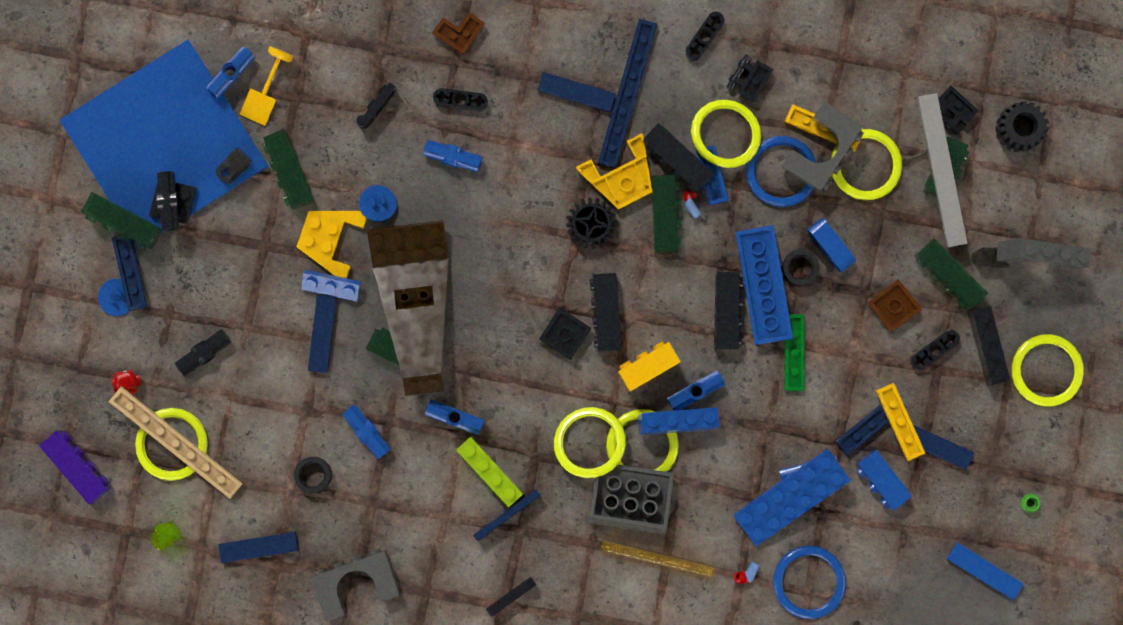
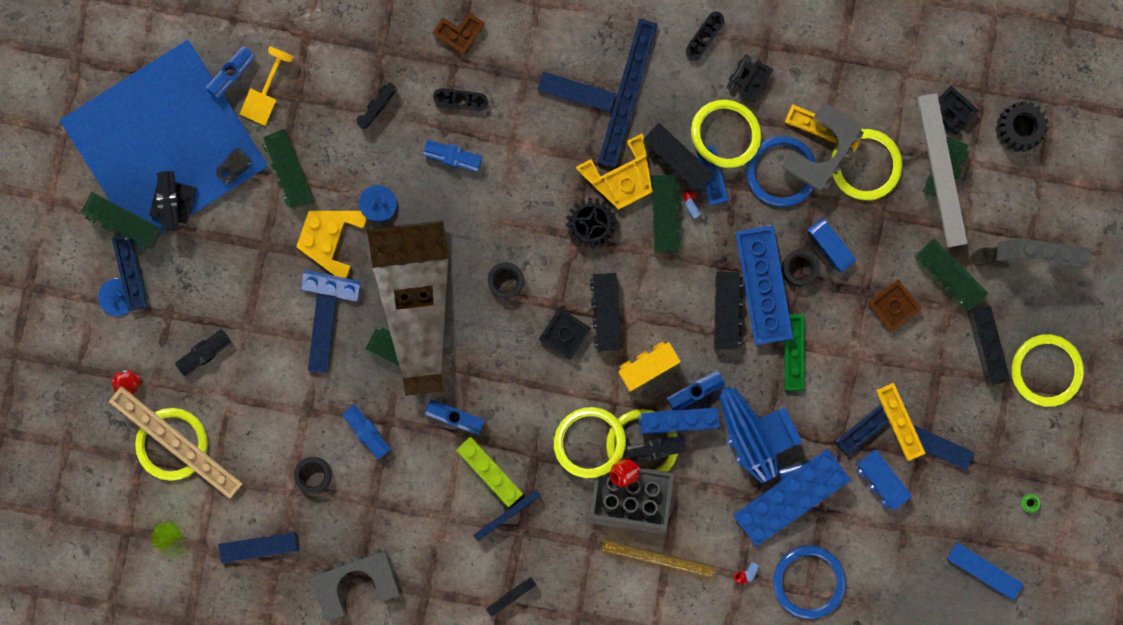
dark purple brick [39,430,111,504] -> none
black beam [910,330,960,370] -> none
none -> black tyre [487,262,524,299]
none -> red head [610,459,640,487]
none -> black piece [627,435,687,462]
none -> blue piece [718,386,802,483]

